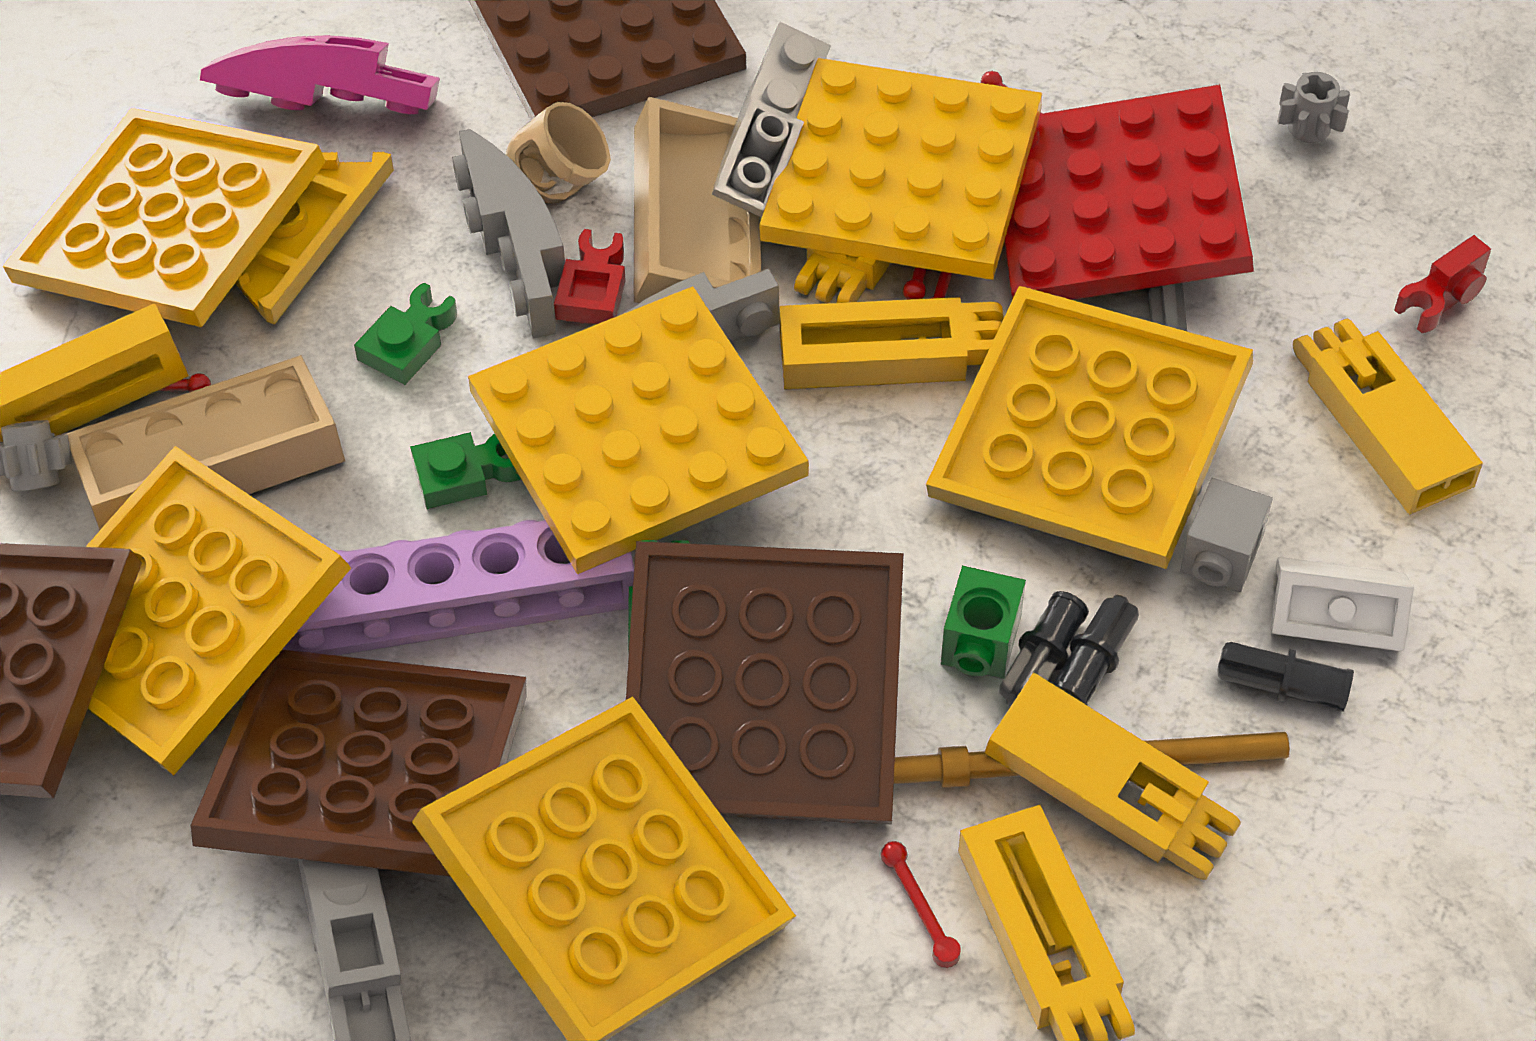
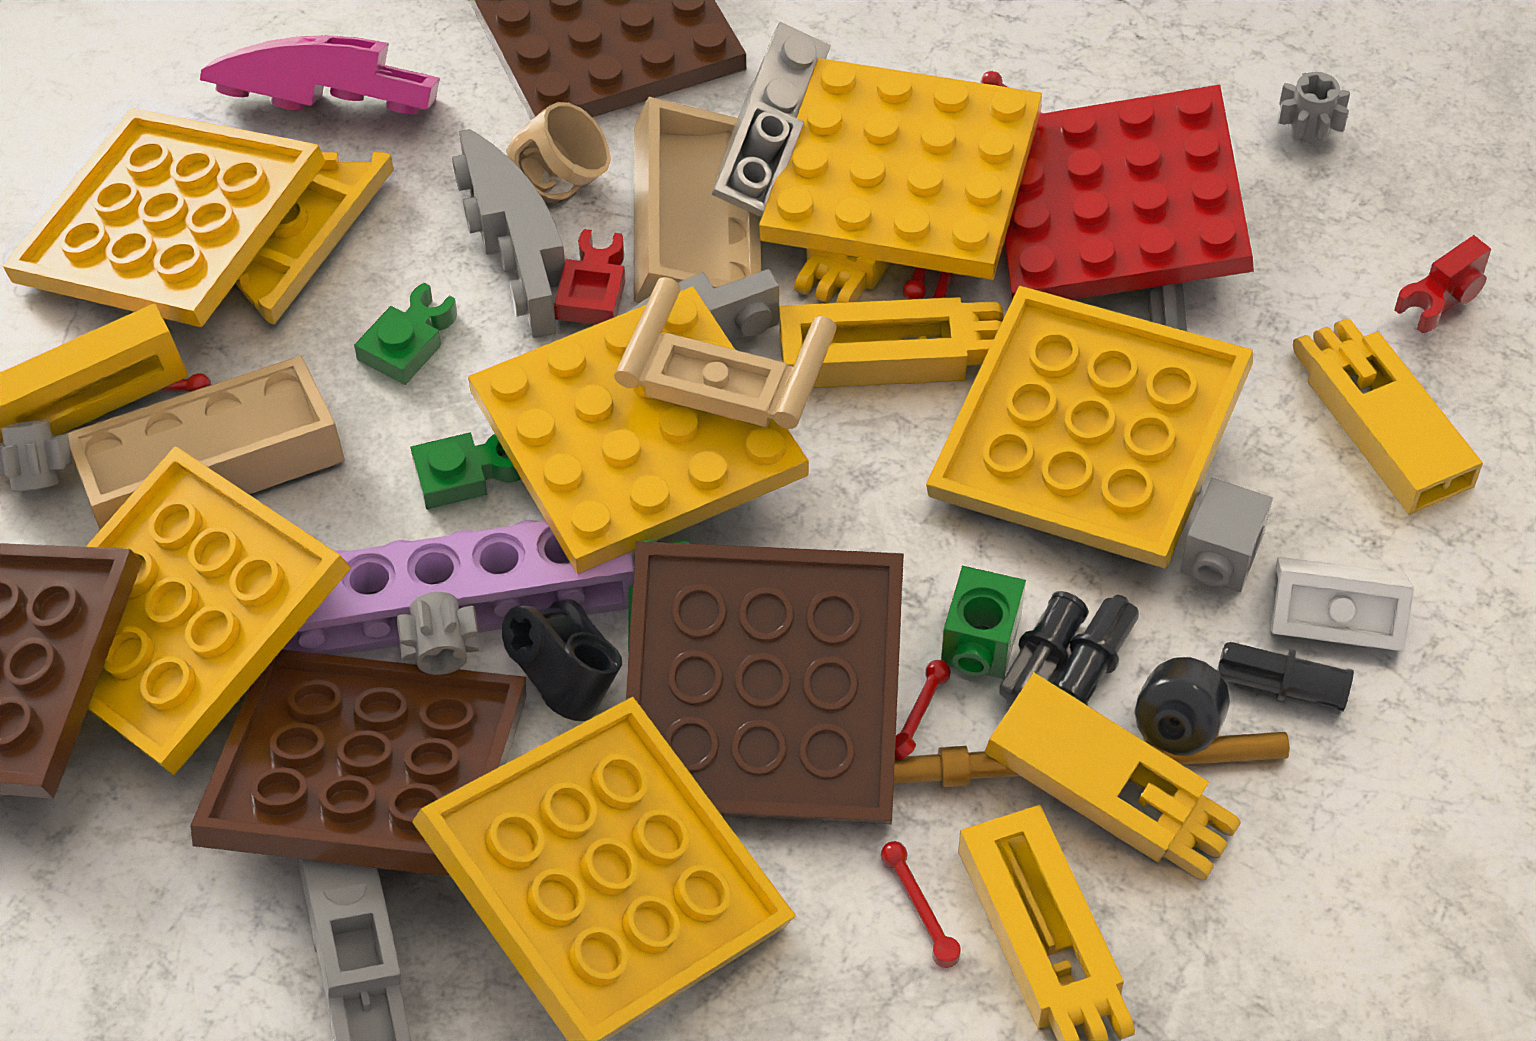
none -> light grey gear [397,592,480,675]
none -> black piece [502,599,622,721]
none -> tan plate [614,277,837,429]
none -> red hinge [895,660,951,760]
none -> black head [1134,657,1230,756]

